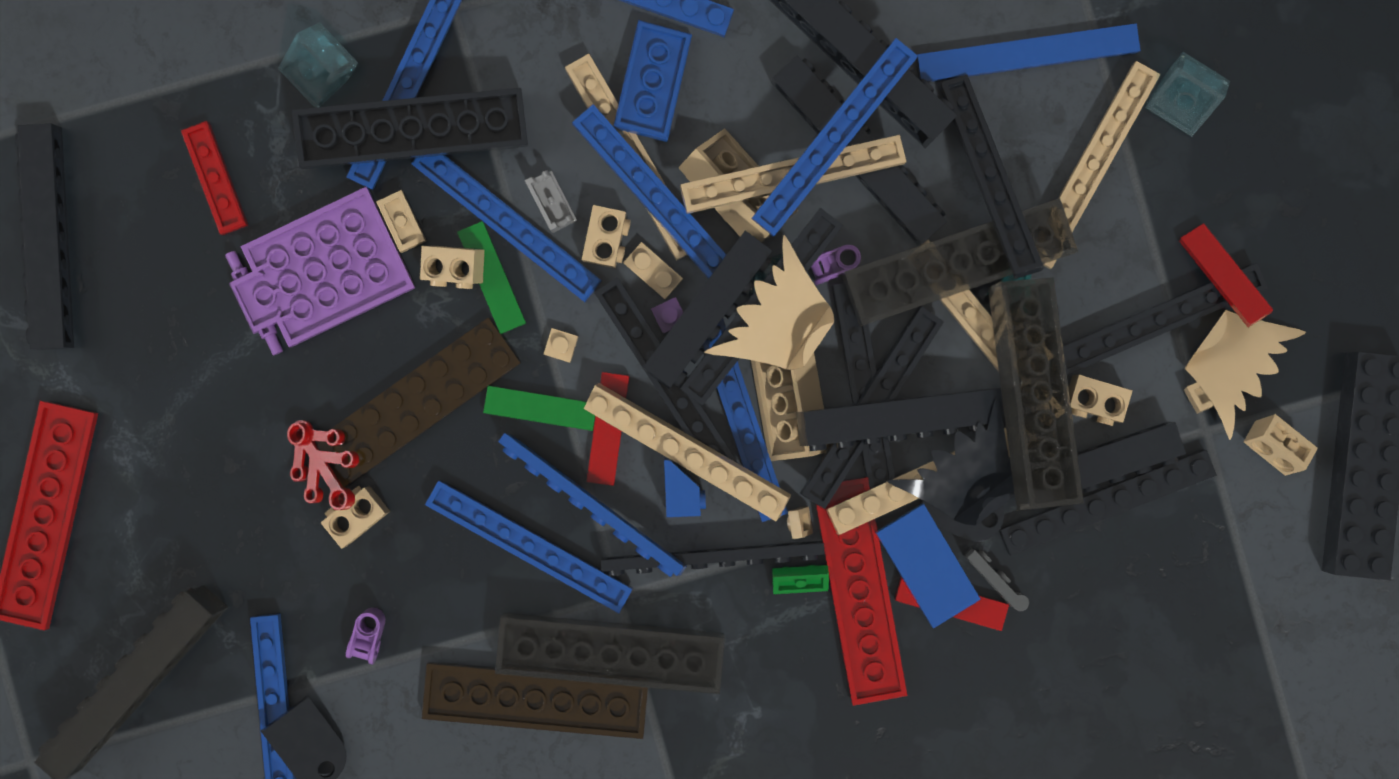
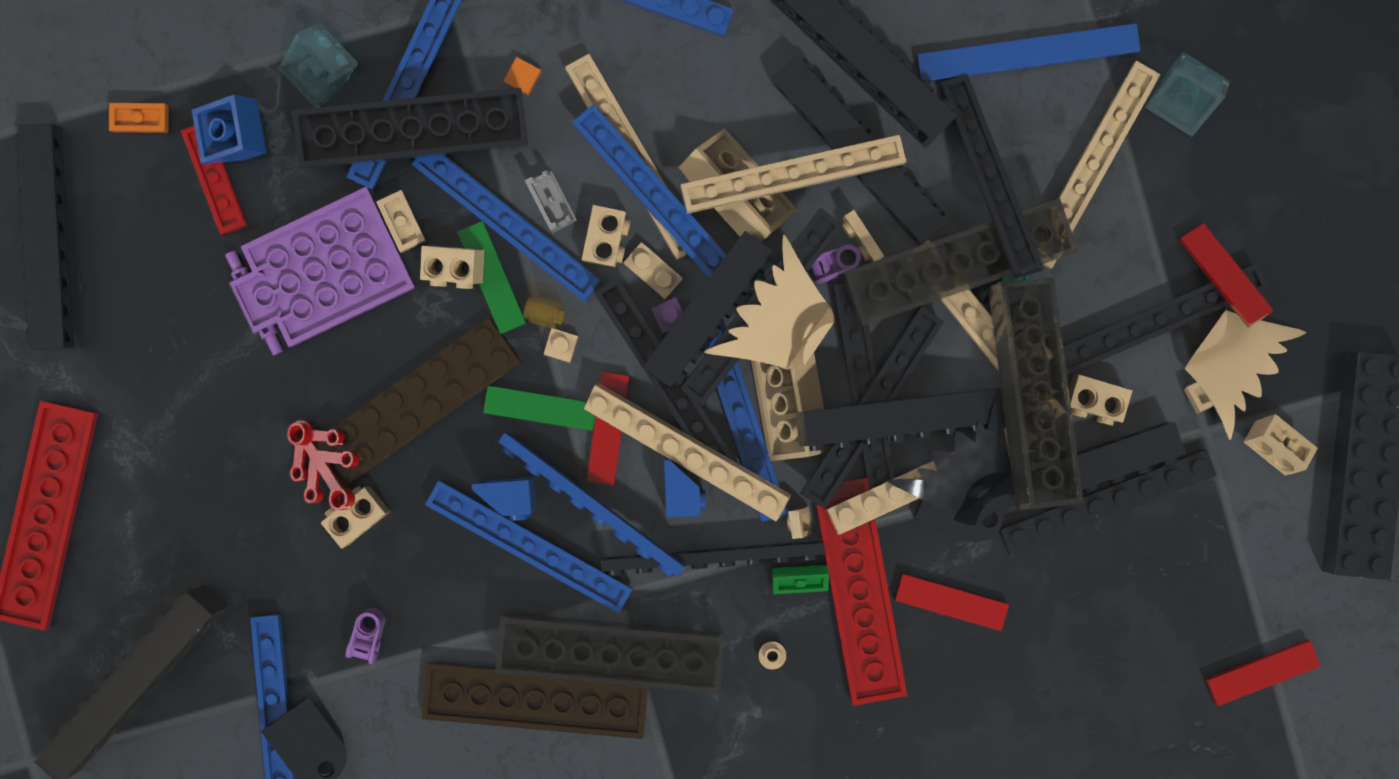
blue tile [613,20,692,142] -> none
blue plate [751,38,918,236] -> none
blue tile [875,504,981,629] -> none
dark grey plate [963,547,1029,611] -> none
none -> orange plate [109,103,169,133]
none -> blue slope [192,95,266,164]
none -> blue slope [472,477,537,521]
none -> orange tile [503,57,542,96]
none -> clear yellow brick [523,296,566,329]
none -> tan plate [758,641,786,669]
none -> tan plate [842,210,884,264]
none -> red tile [1205,639,1321,706]

